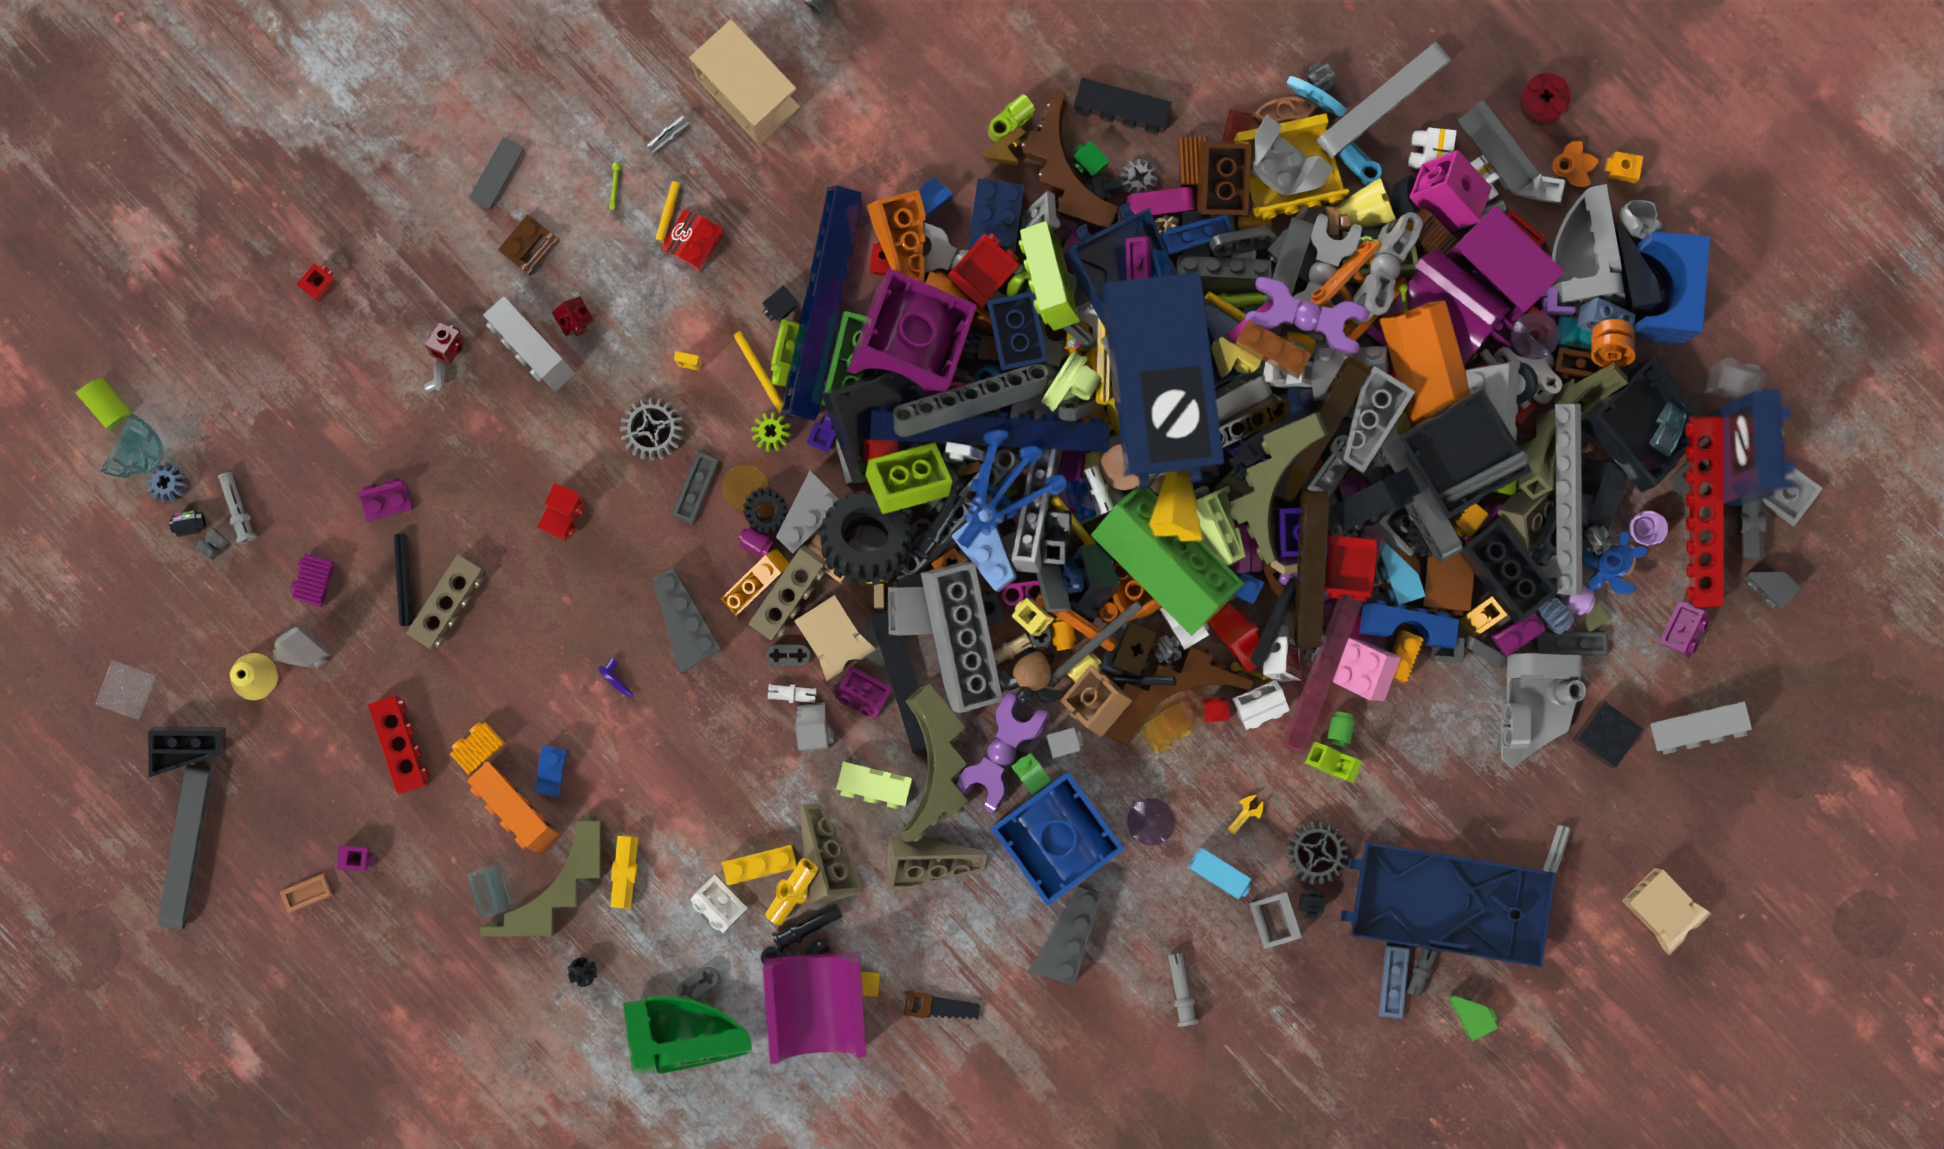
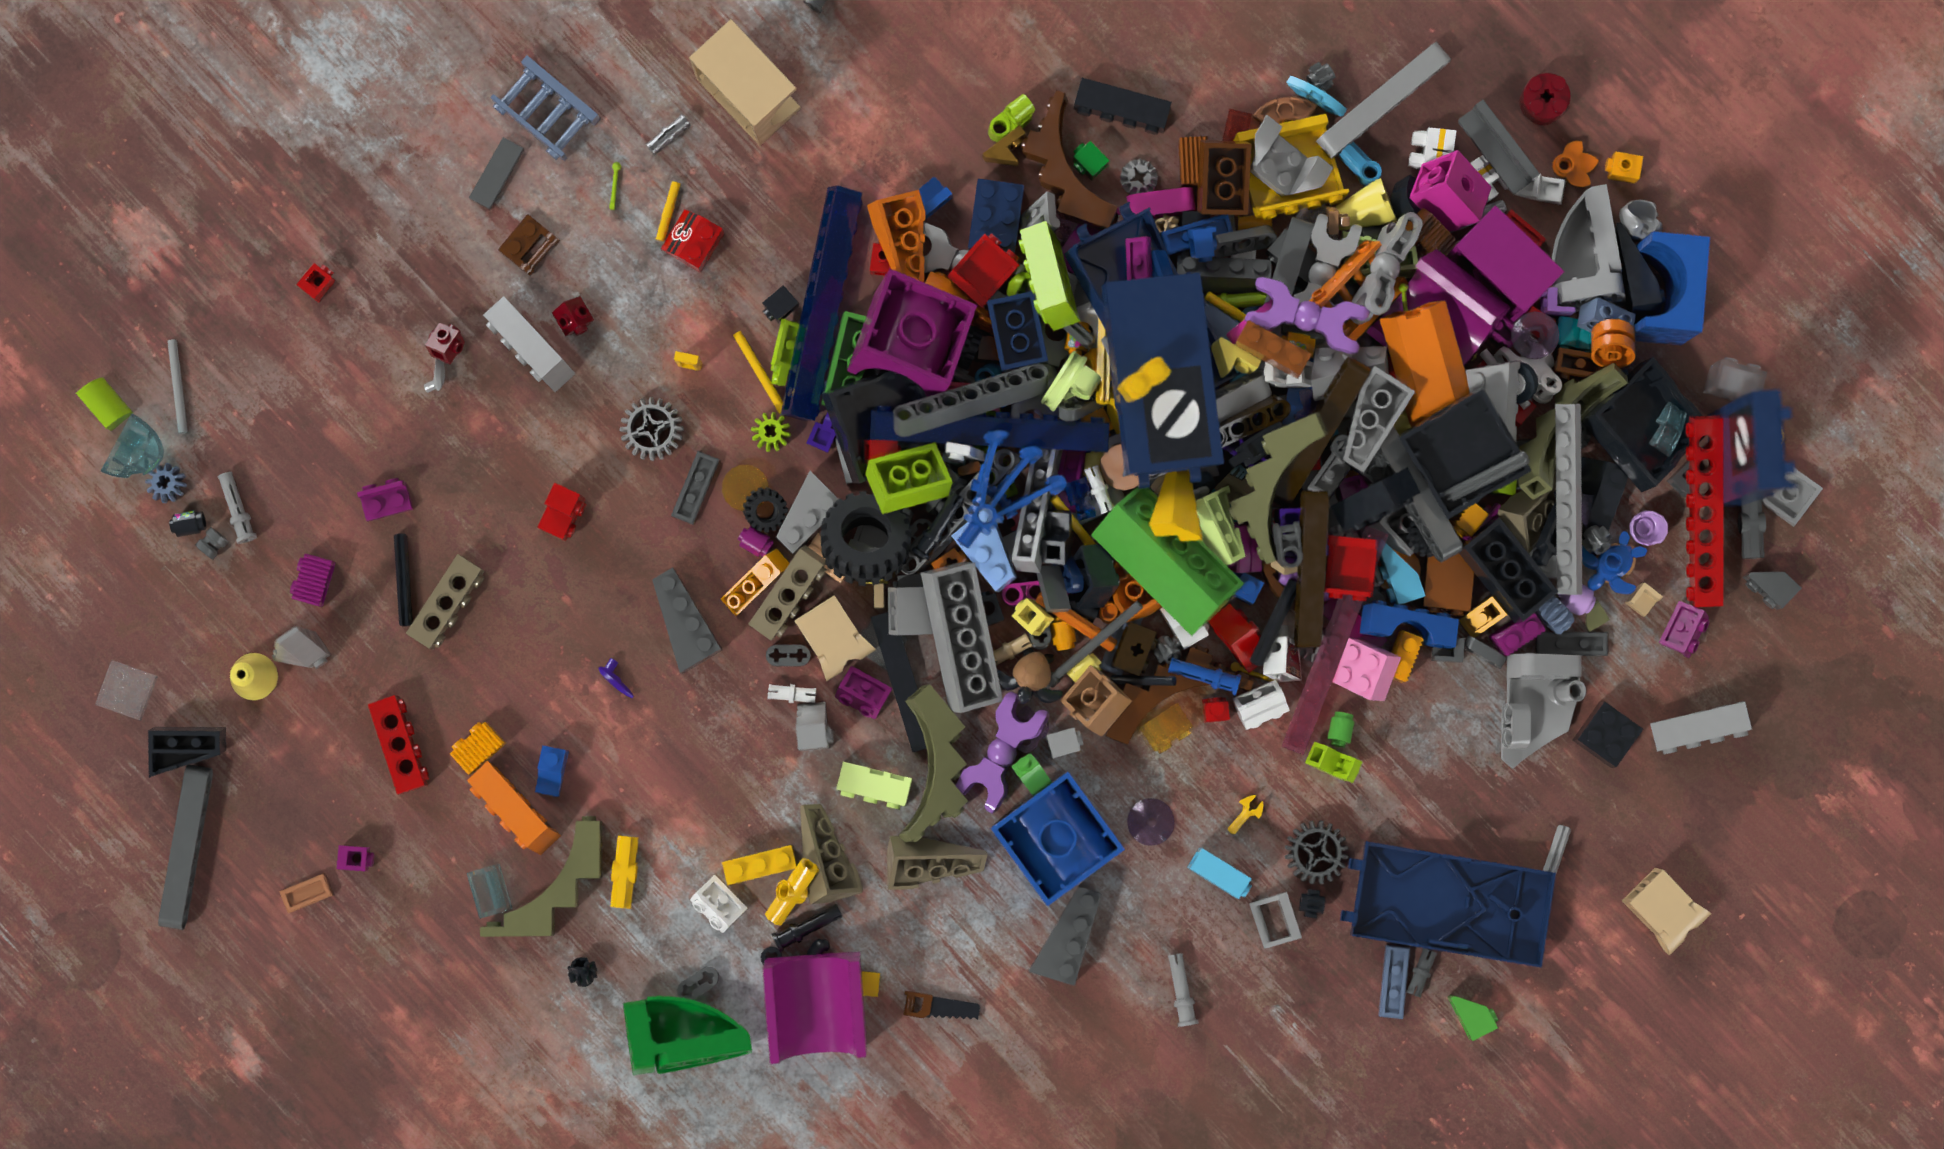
black axle [1084,176,1123,201] -> none
none -> light grey bar [167,339,188,433]
none -> sand blue fence [490,55,601,162]
none -> yellow brick [1117,357,1171,402]
none -> blue pin [1168,658,1242,695]
none -> blue brick [1188,226,1217,262]
none -> dark grey piece [1273,521,1302,568]
none -> tan panel [1625,582,1663,617]

